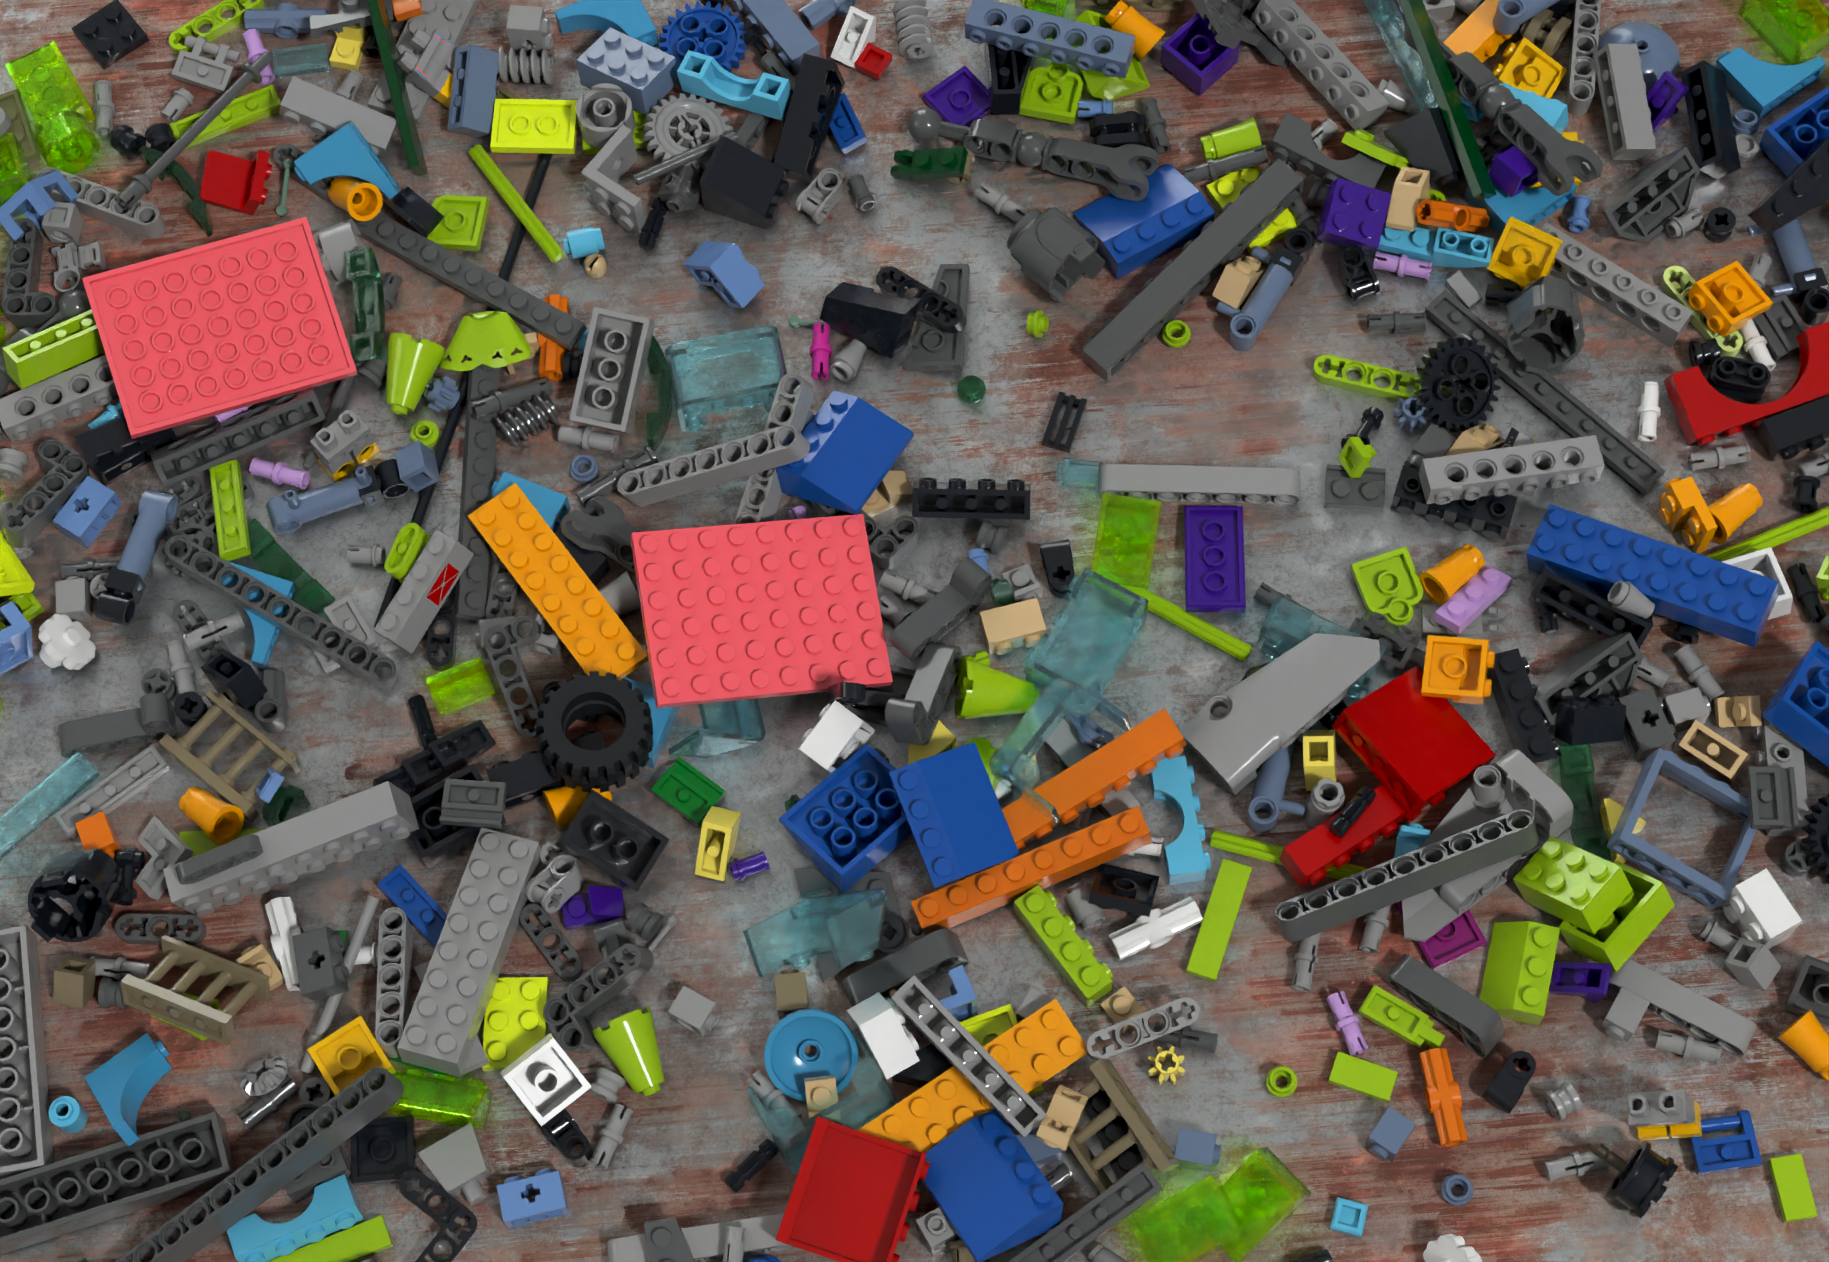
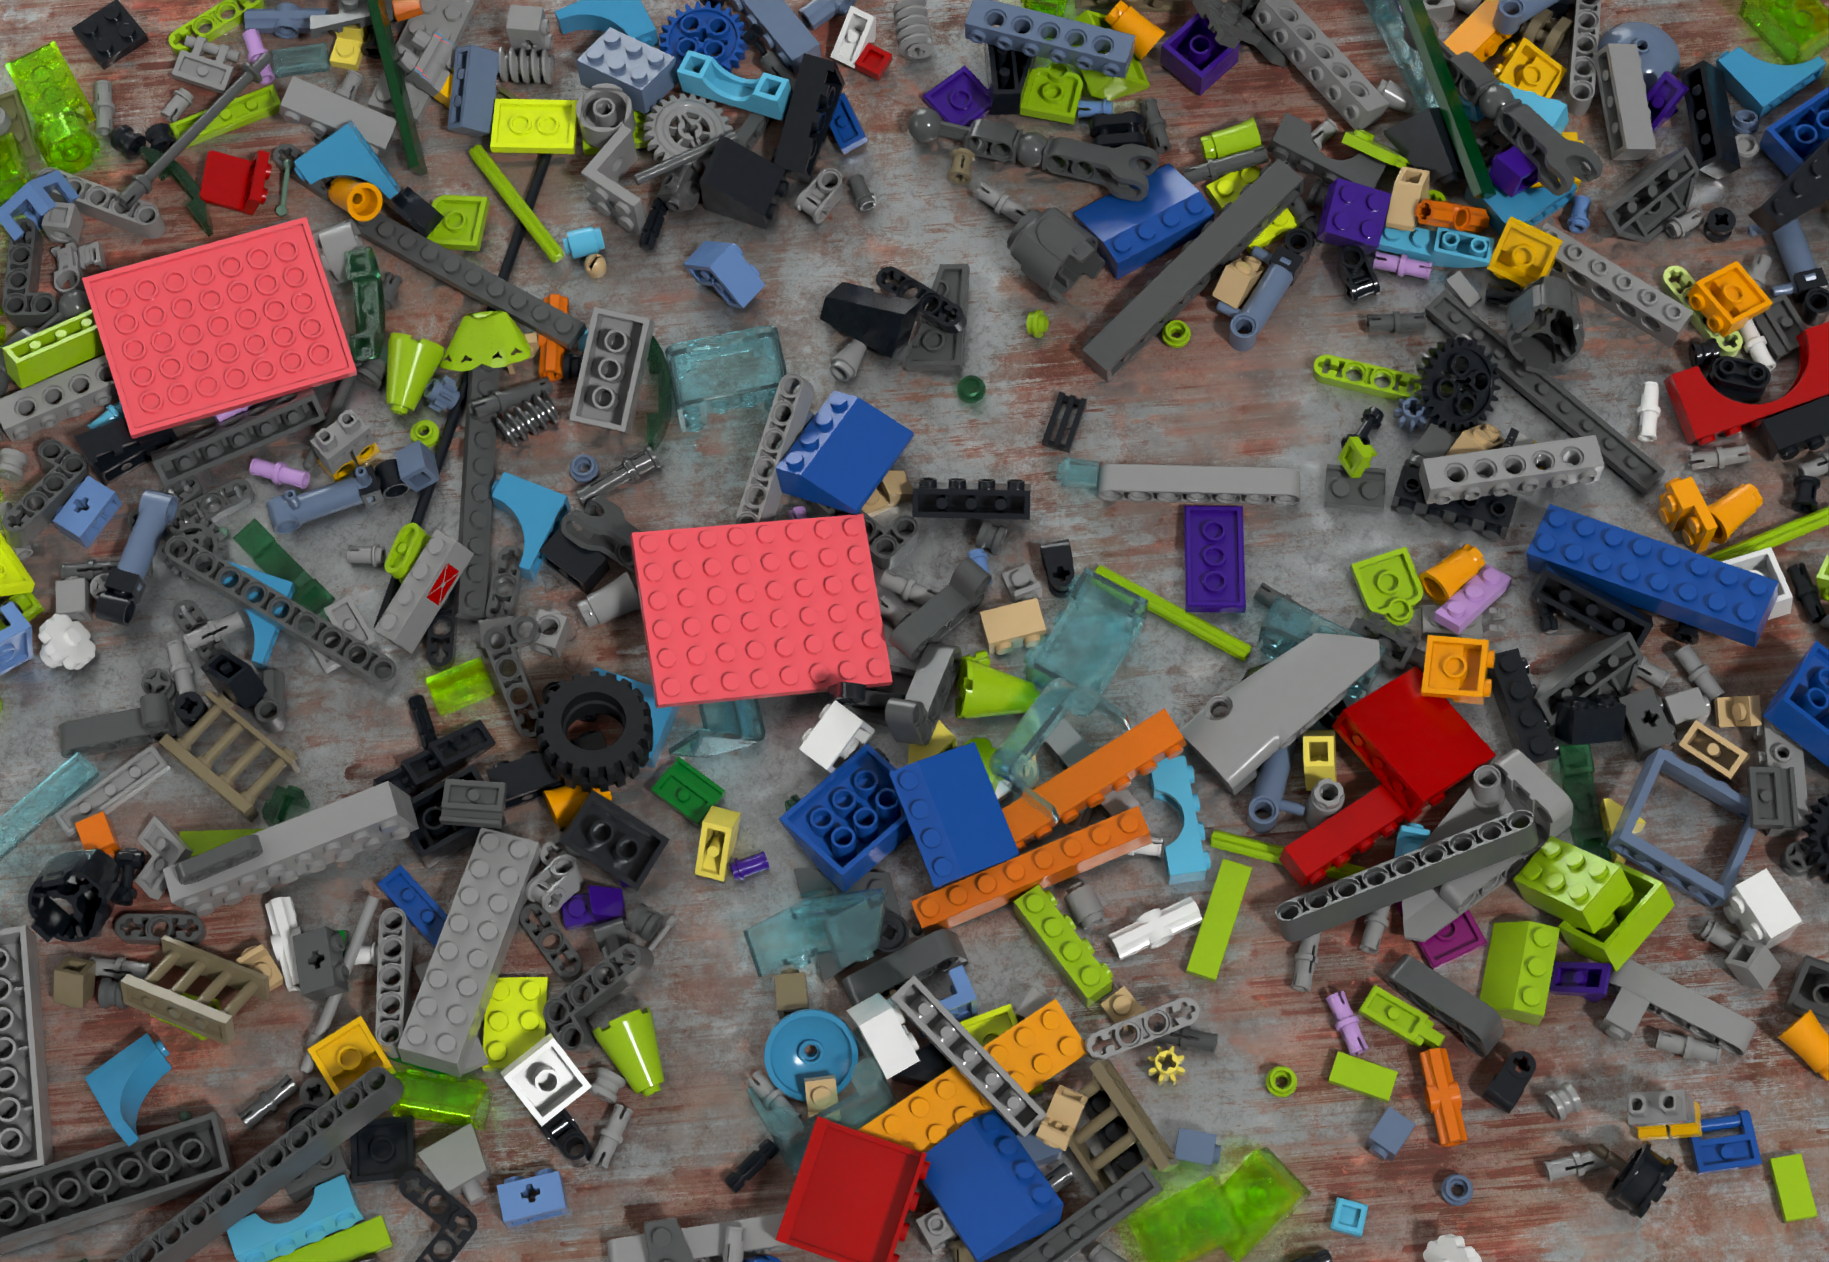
medium azure brick [48,1096,88,1134] -> none
light orange plant [179,787,244,844] -> none
lime tile [209,459,251,561] -> none
light grey gear [240,1055,288,1096] -> none
medium blue tile [255,767,285,803] -> none
light orange plate [468,483,649,681] -> none
light grey pin [558,424,619,453] -> none
light grey beam [617,425,810,507] -> none
light grey brick [668,986,719,1037] -> none
sand green hinge [789,316,842,332] -> none
dark pink pin [809,322,832,381] -> none
dark green hinge [890,146,968,180] -> none
clear green plate [989,578,1013,606] -> none
sand blue plate [1065,706,1114,747] -> none
clear neon green slope [1089,493,1162,589] -> none
black plate [1089,864,1160,917] -> none
black axle [1329,786,1376,838] -> none
light grey cone [1608,580,1655,619] -> none

